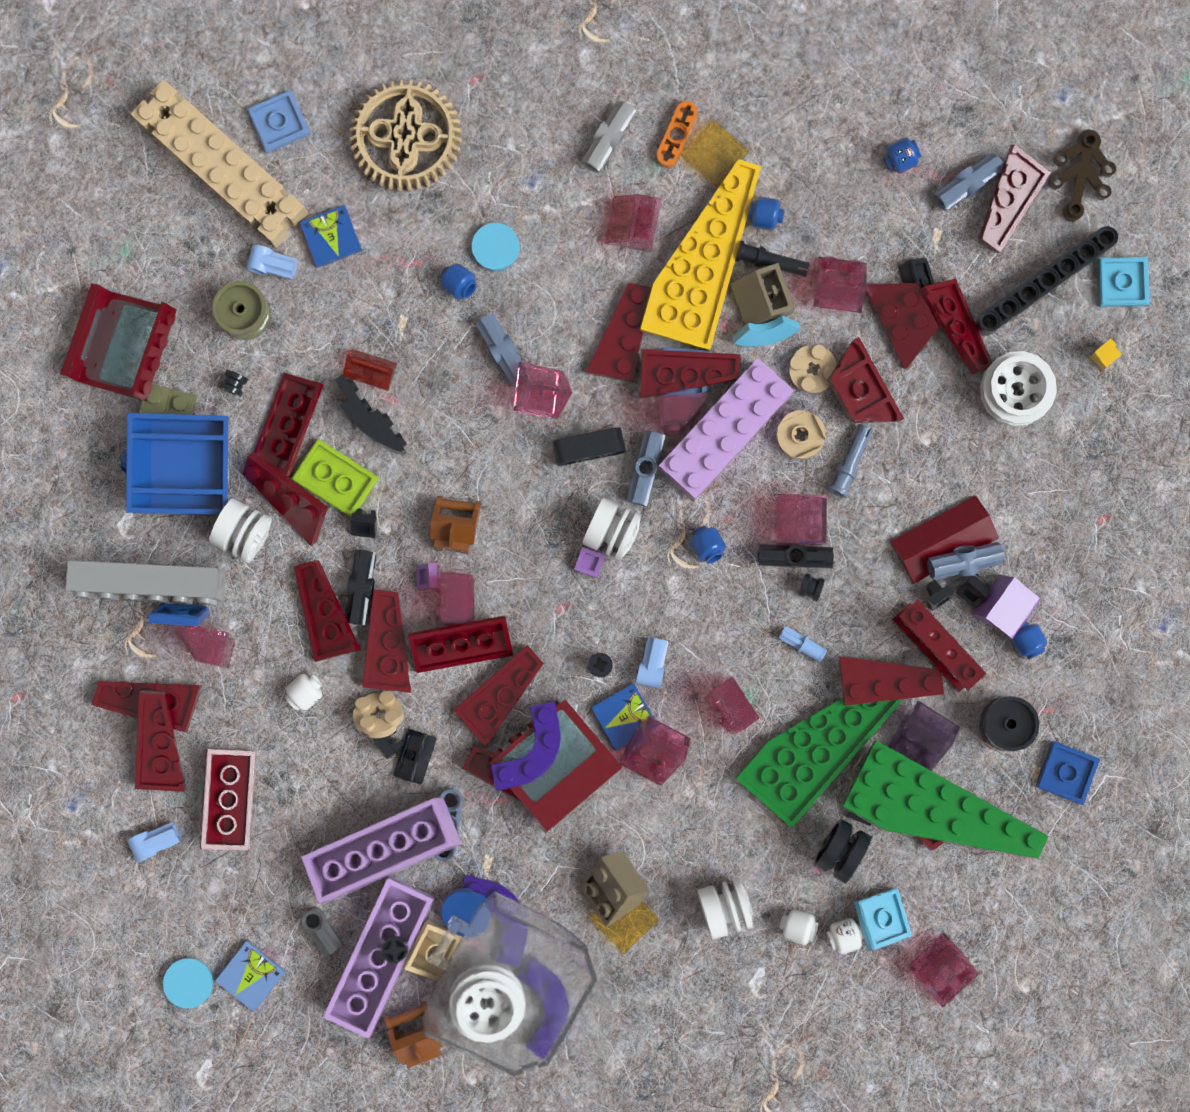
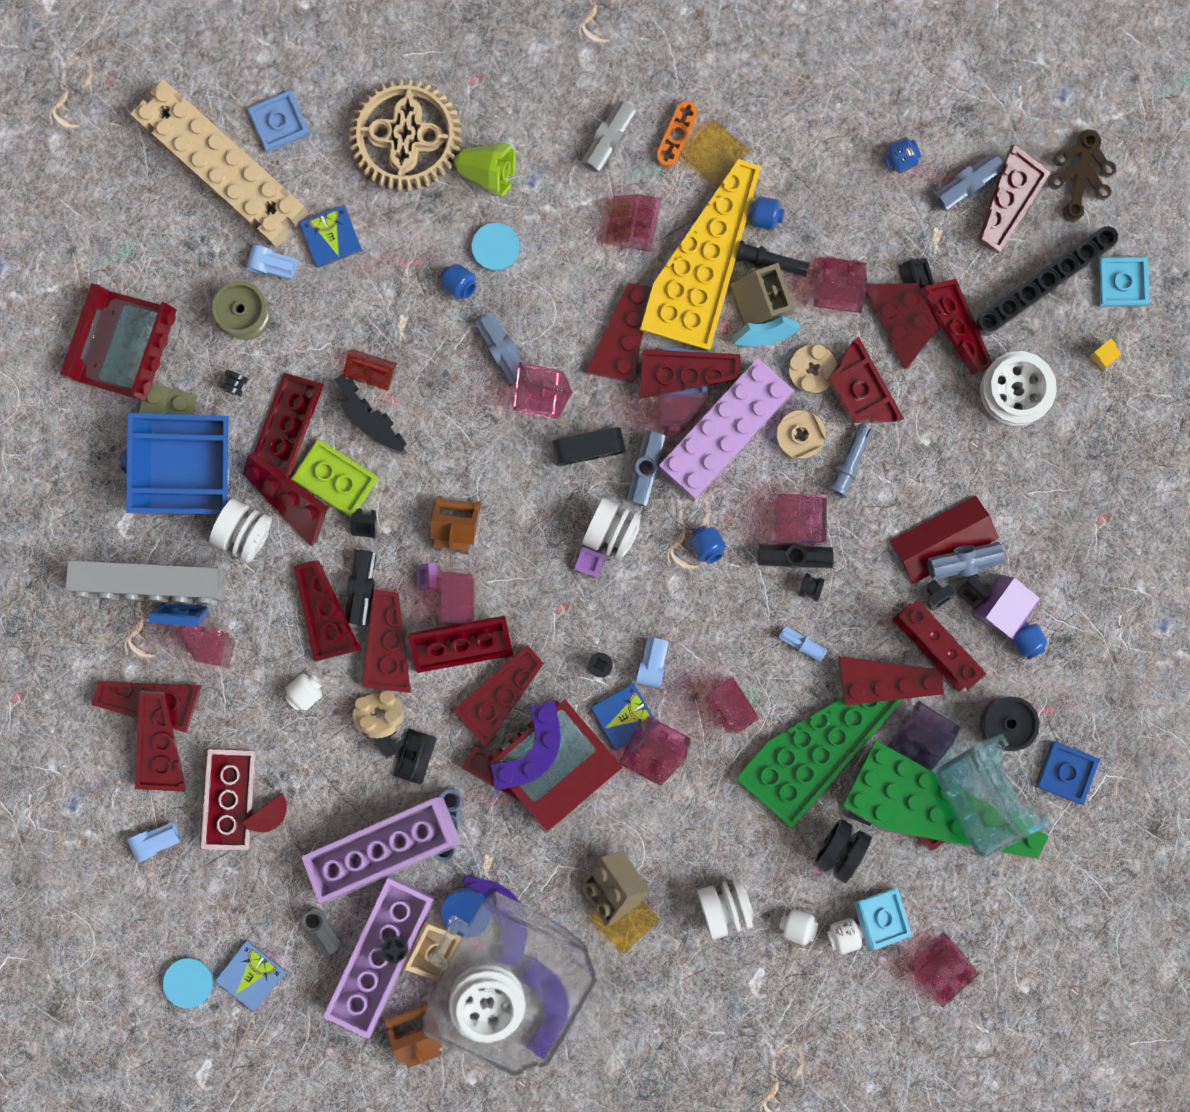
none -> dark red tile [241,793,287,833]
none -> lime cone [455,143,516,197]
none -> clear light blue windscreen [936,734,1051,857]

